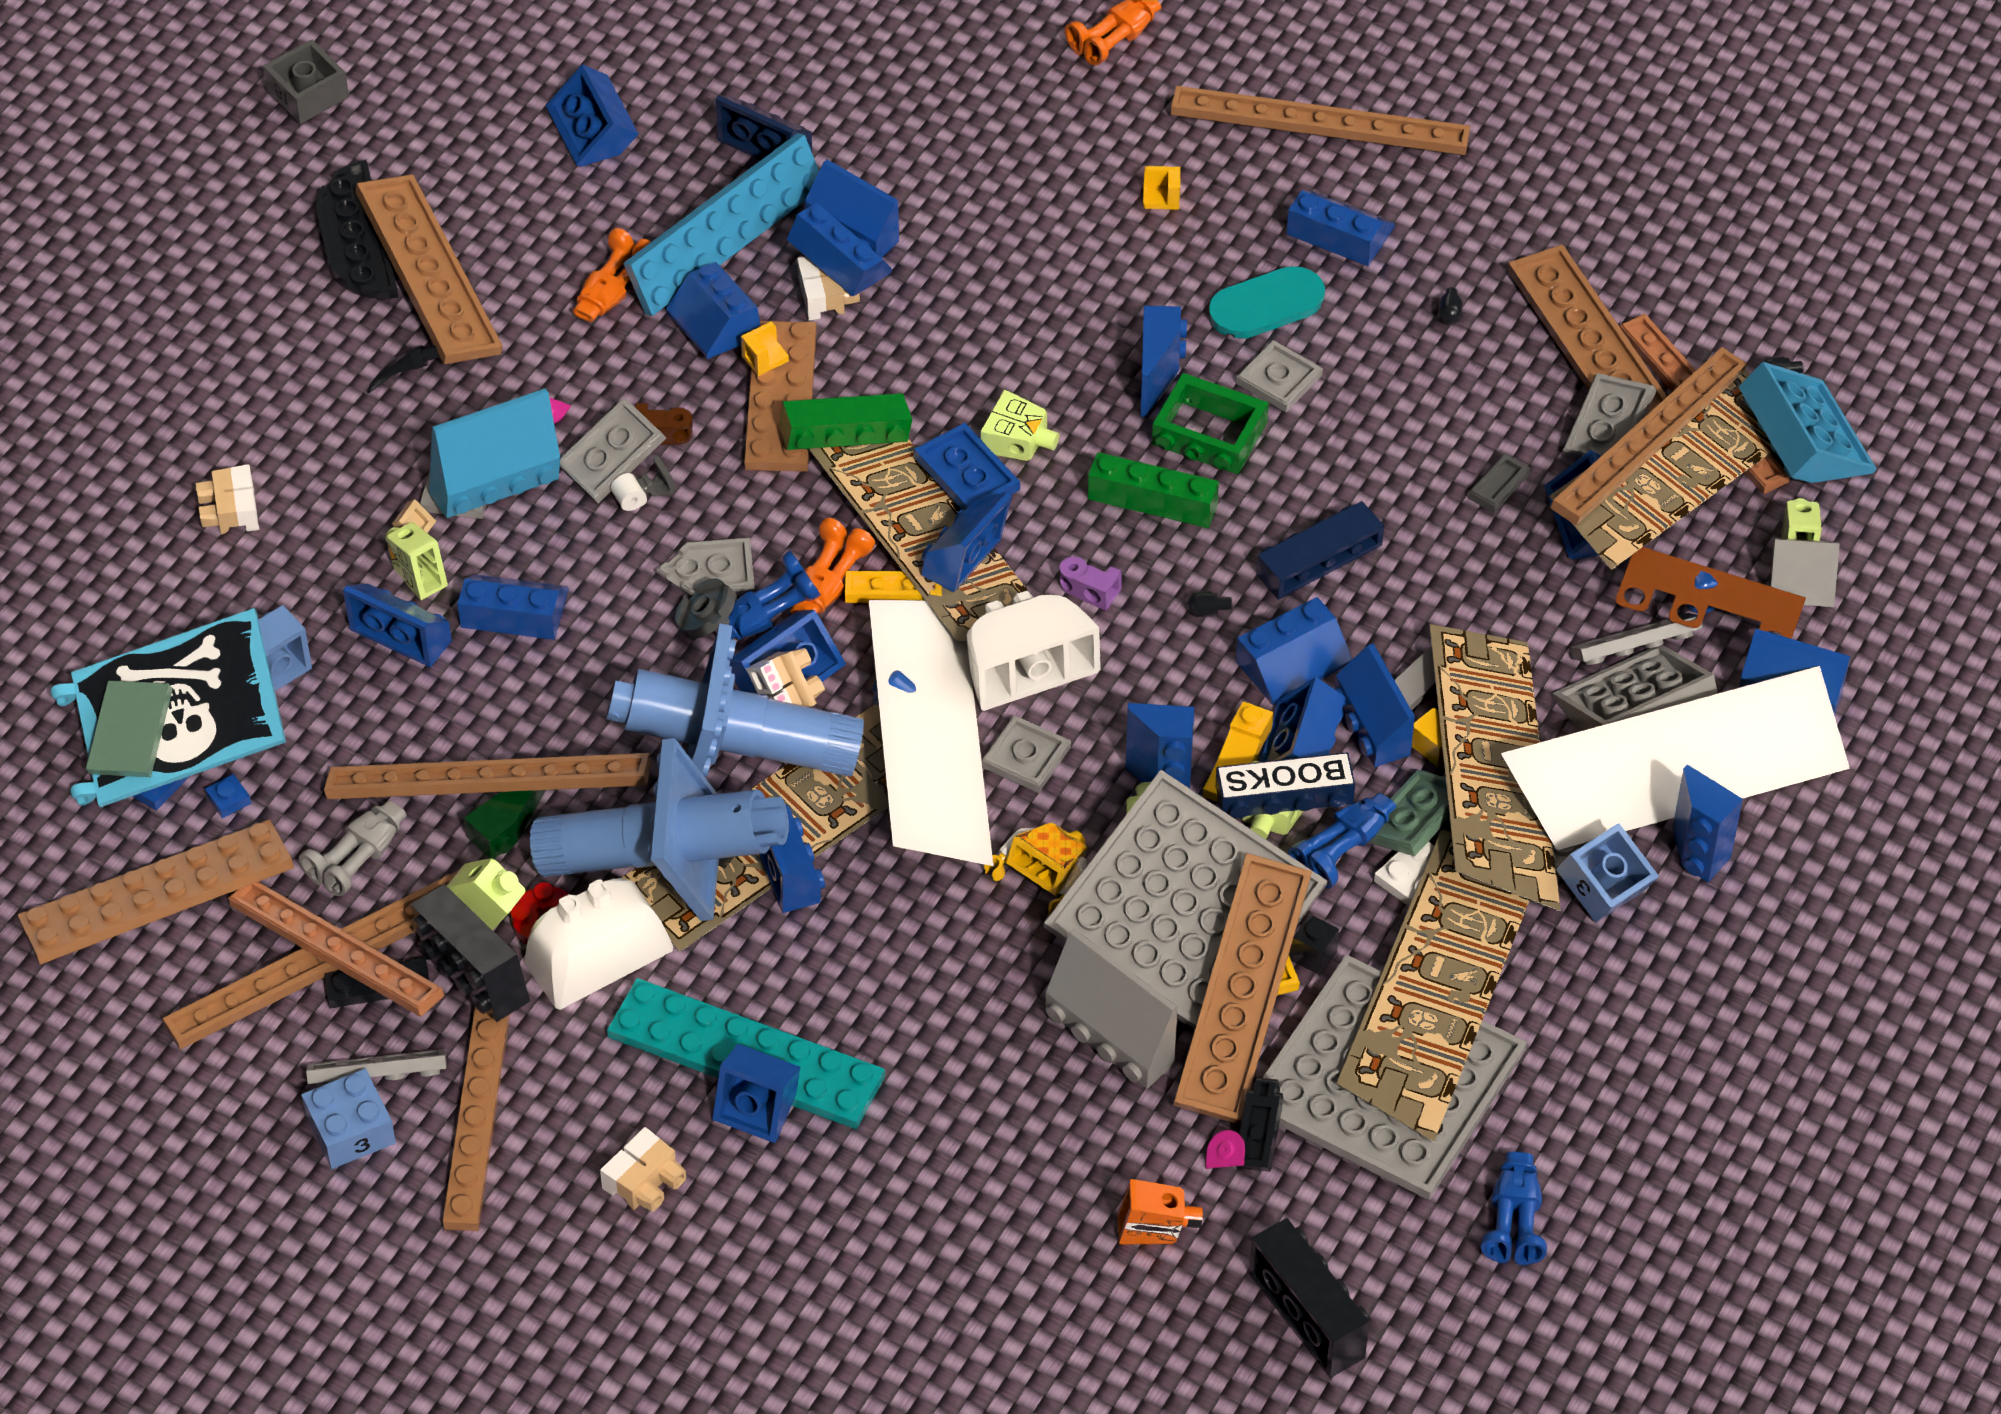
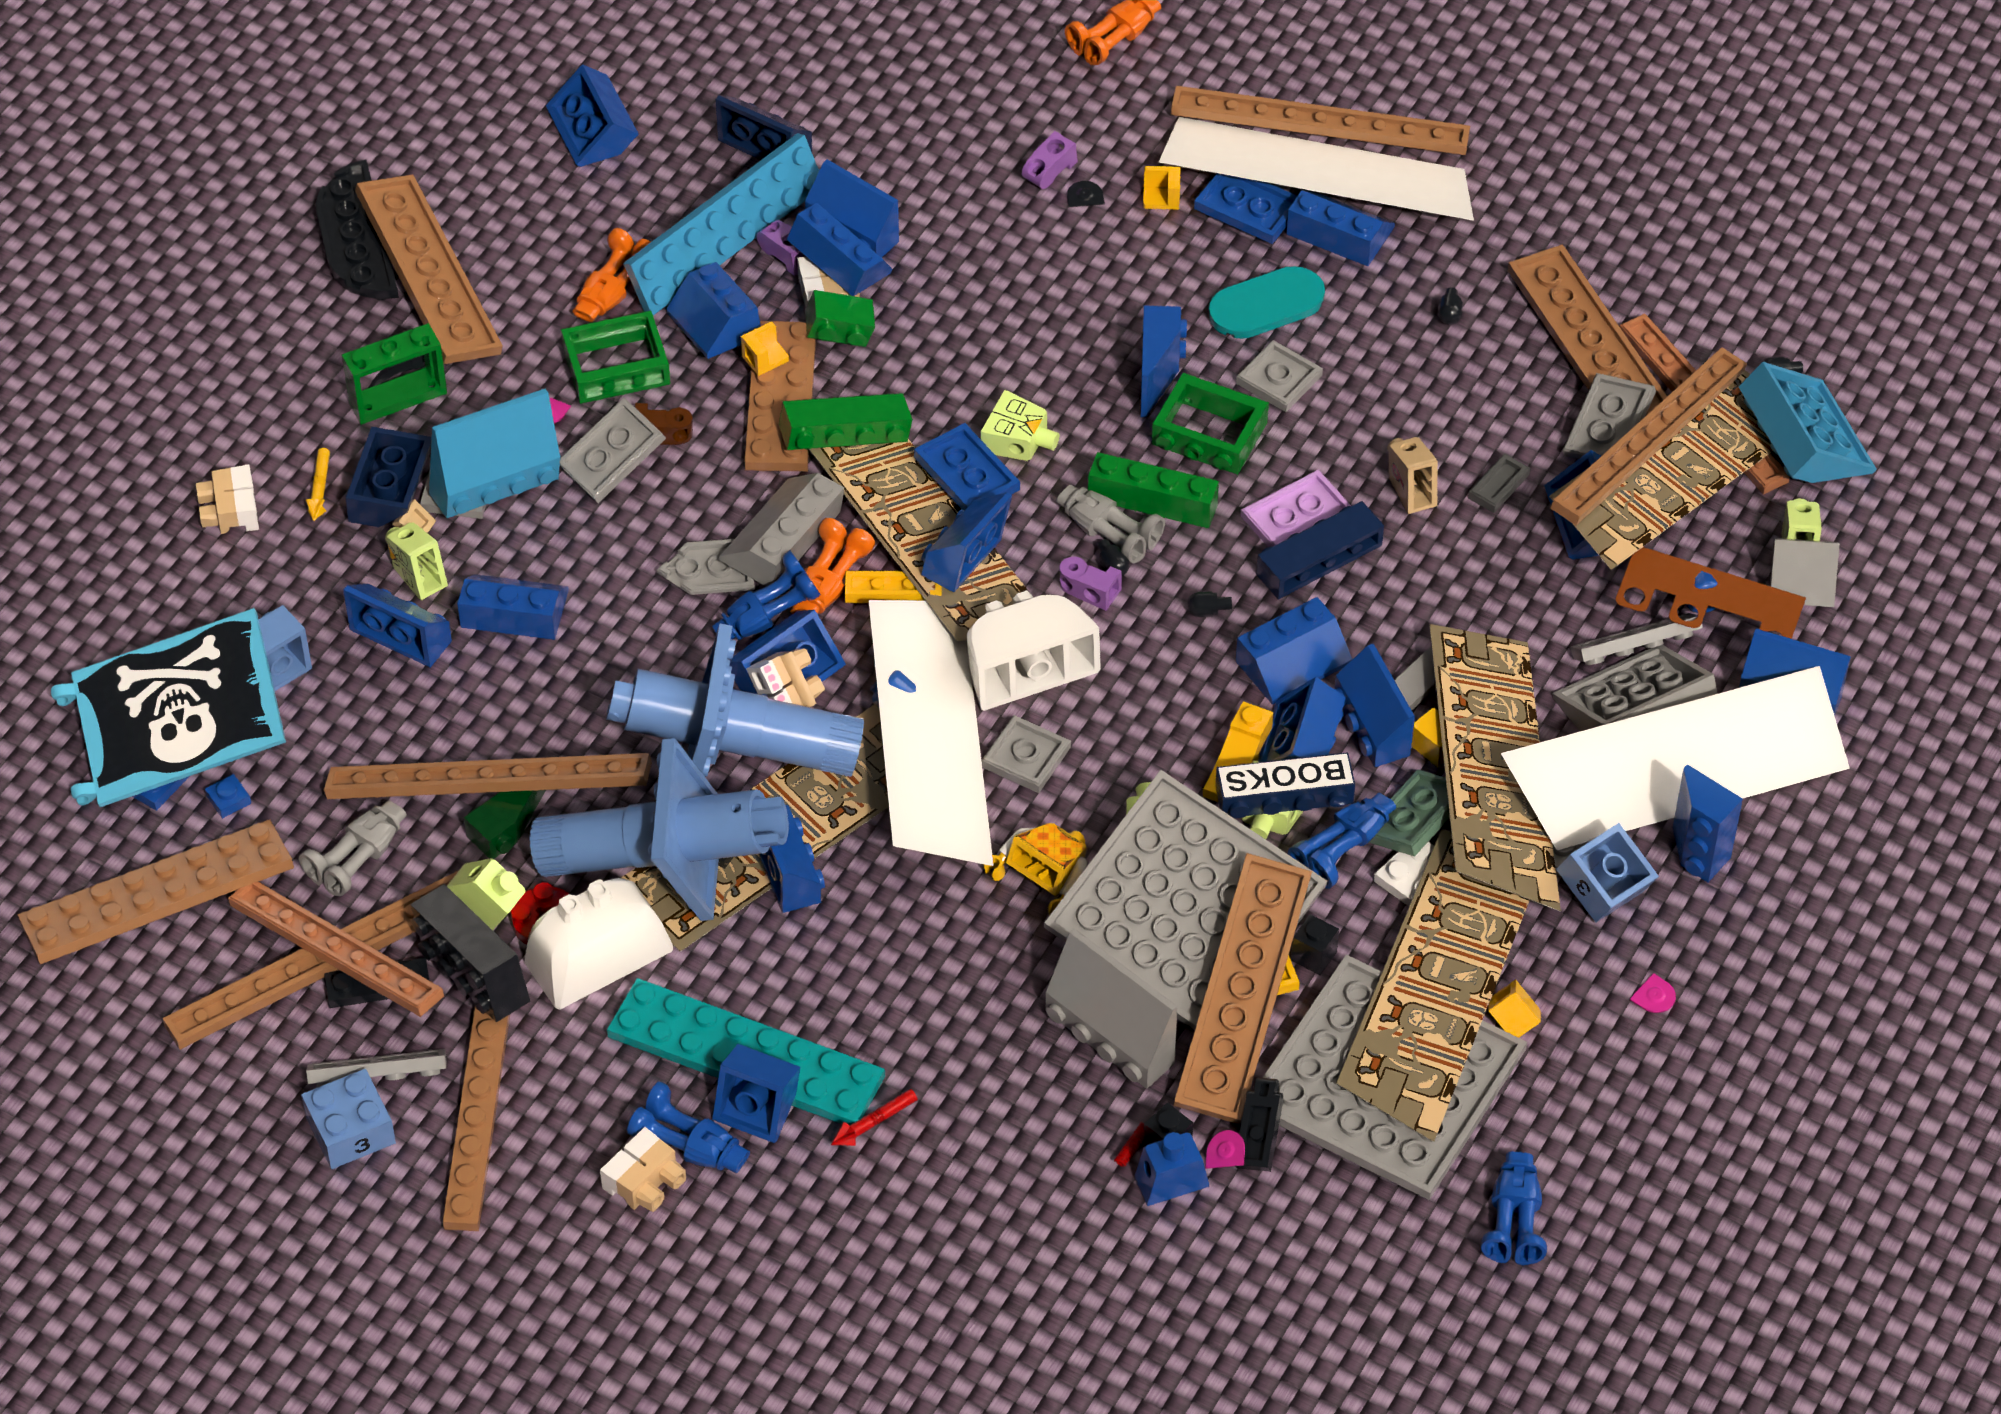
sand green tile [86,681,173,778] -> none
dark grey brick [263,39,349,124] -> none
leg [611,455,675,511] -> none
dark grey plate [675,578,737,640] -> none
orange torso [1118,1179,1203,1245] -> none
blue slope [1126,703,1195,789] -> none
black brick [1249,1218,1370,1378] -> none
none -> yellow piece [306,448,330,521]
none -> green window [342,323,447,425]
none -> dark blue slope [346,426,432,527]
none -> green window [561,311,670,404]
none -> blue piece [627,1081,750,1173]
none -> light grey slope [719,473,845,586]
none -> medium lavender leg [757,220,806,276]
none -> green brick [805,290,875,347]
none -> red piece [831,1089,918,1146]
none -> medium lavender leg [1022,131,1078,189]
none -> light grey piece [1056,485,1165,564]
none -> black piece [1067,181,1105,207]
none -> black cylinder [1098,539,1130,576]
none -> red piece [1114,1122,1144,1167]
none -> blue torso [1135,1132,1209,1206]
none -> black brick [1143,1102,1193,1147]
none -> white sticker [1159,117,1474,221]
none -> blue plate [1194,173,1297,244]
none -> lavender tile [1241,470,1351,547]
none -> tan torso [1387,437,1438,514]
none -> yellow panel [1488,979,1541,1038]
none -> dark pink piece [1630,973,1676,1013]

